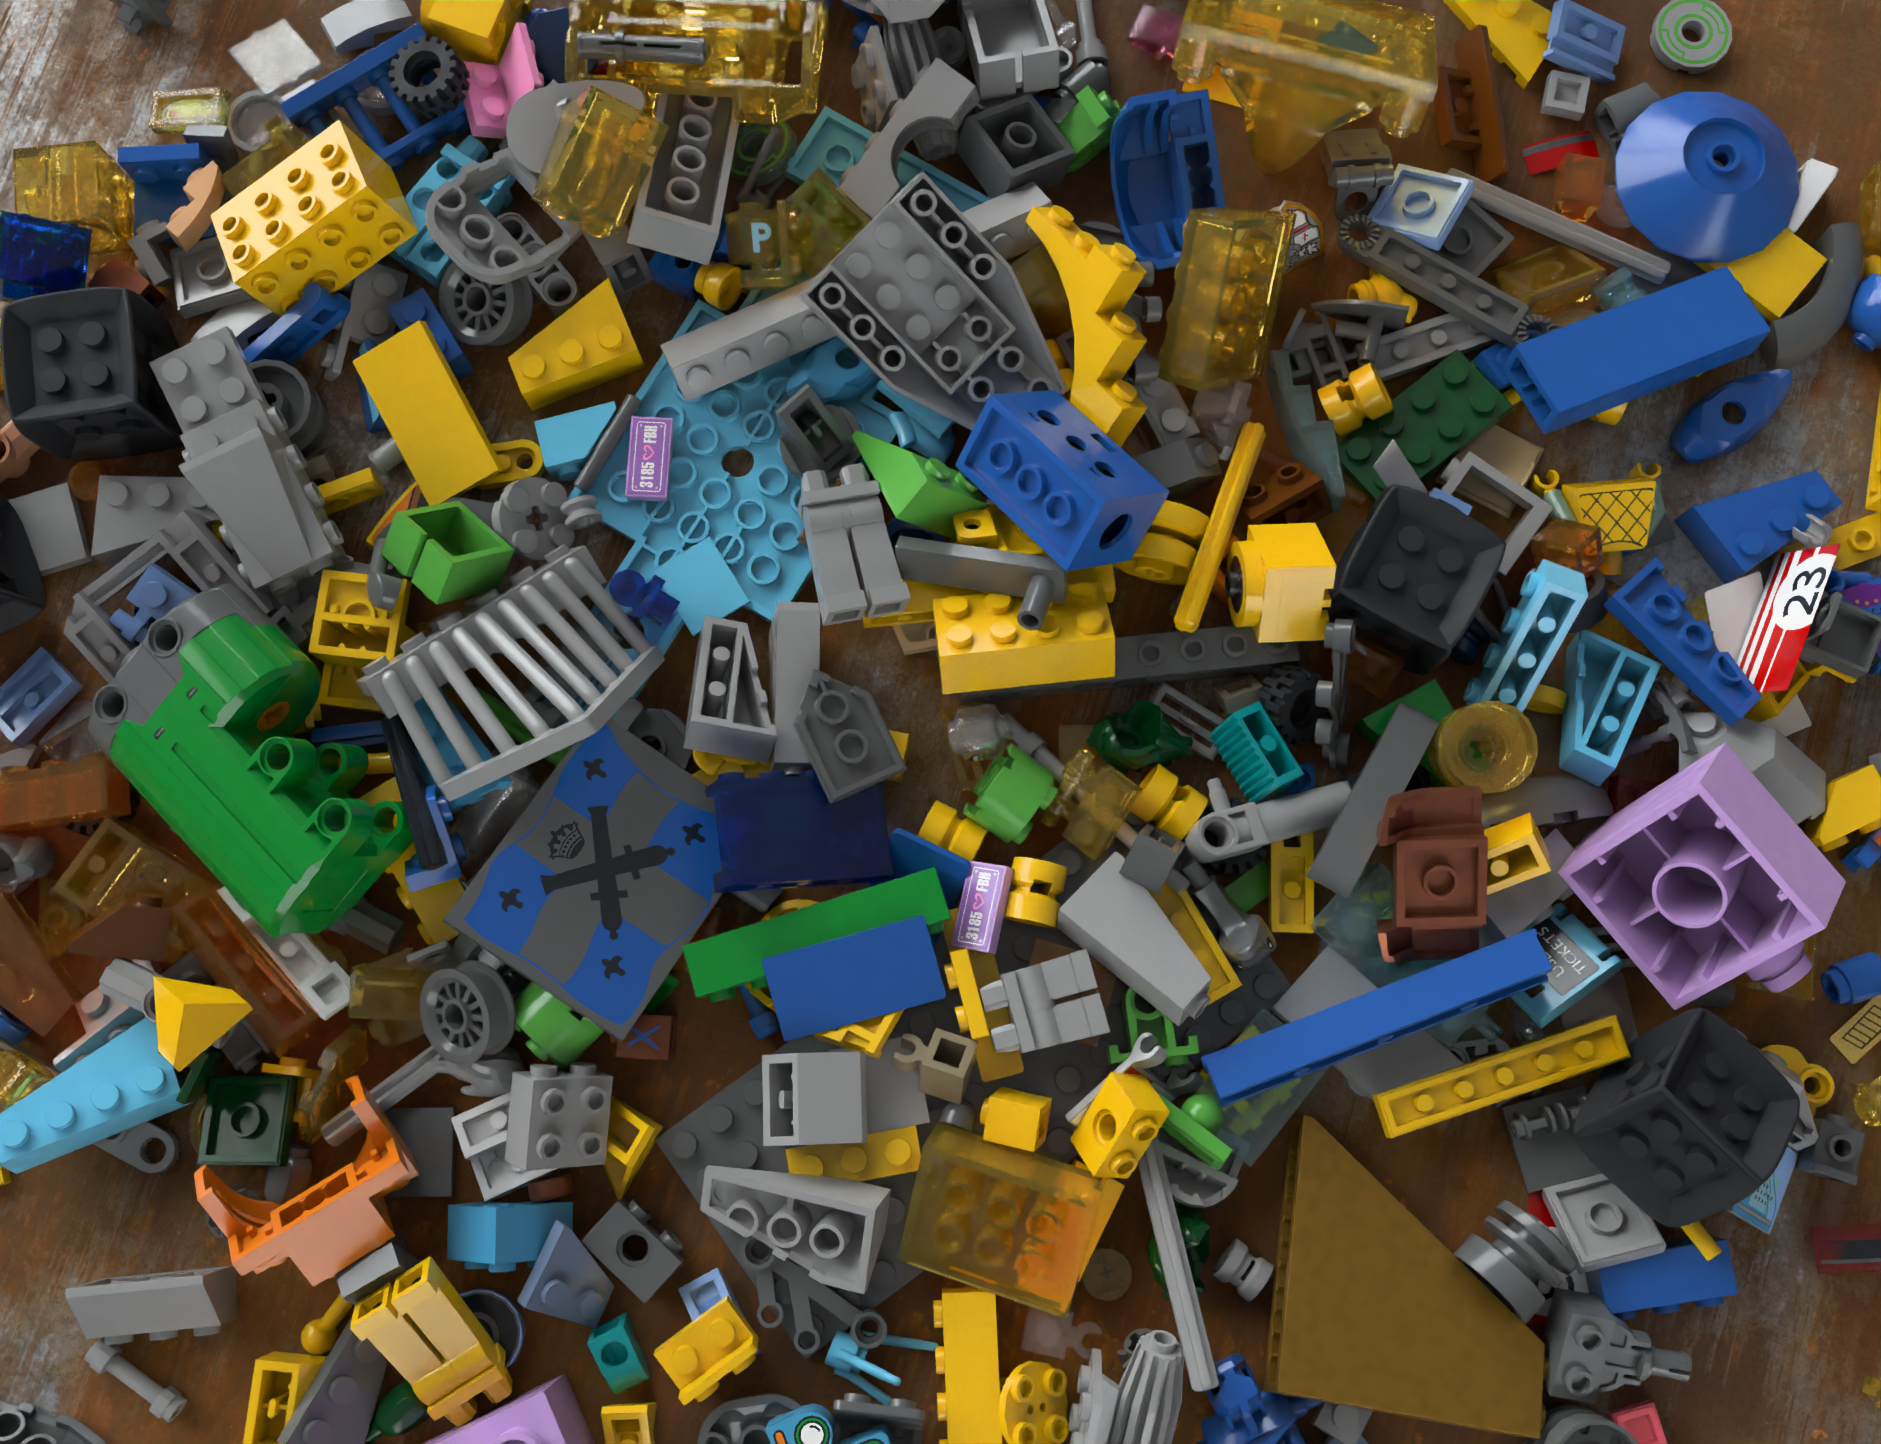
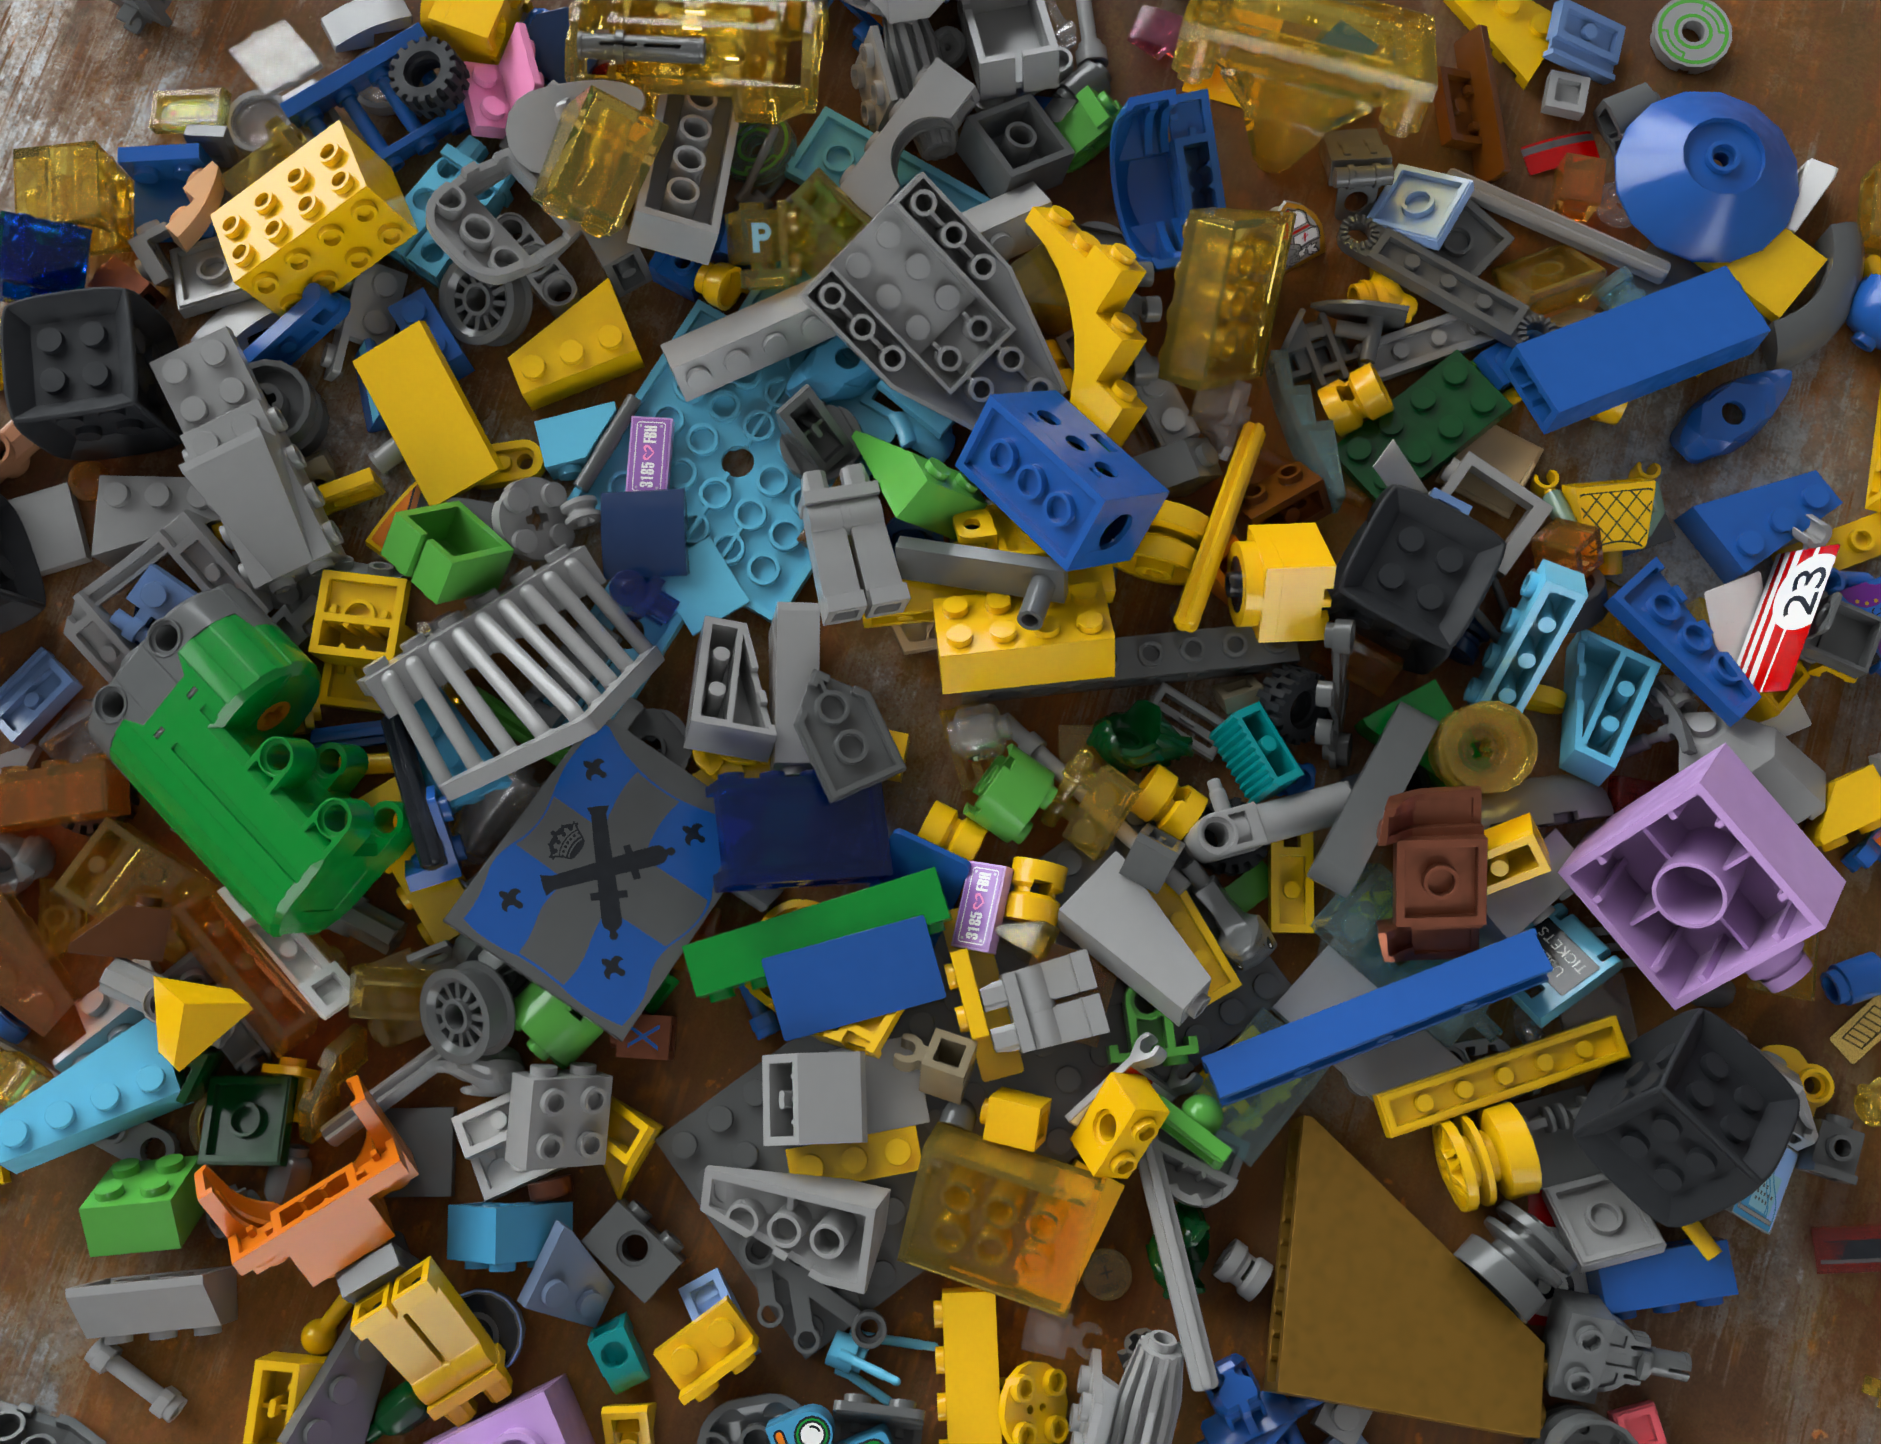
dark grey bar [366,522,402,612] -> none
none -> bright green brick [79,1154,205,1257]
none -> dark blue slope [601,488,690,580]
none -> clear yellow slope [995,921,1060,958]
none -> yellow wheel [1432,1102,1542,1212]

